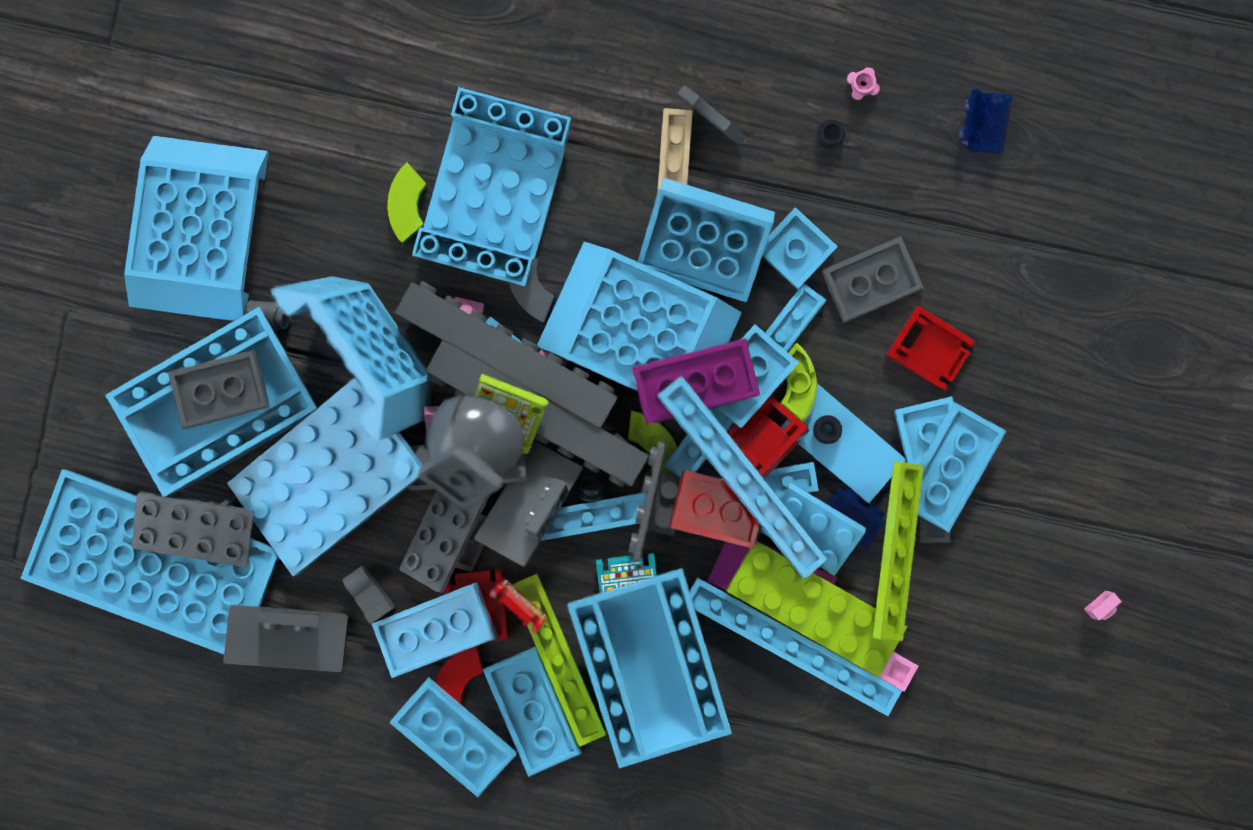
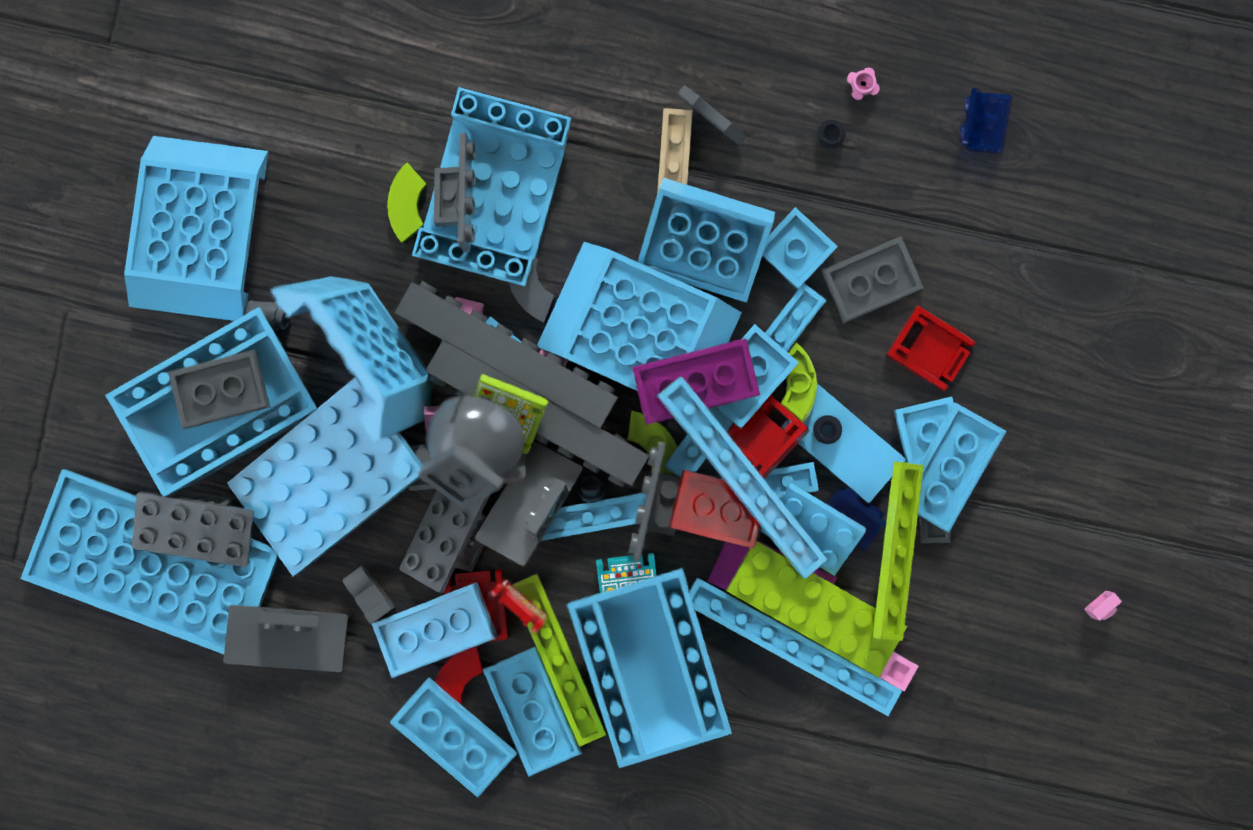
none -> dark grey bracket [434,133,476,252]

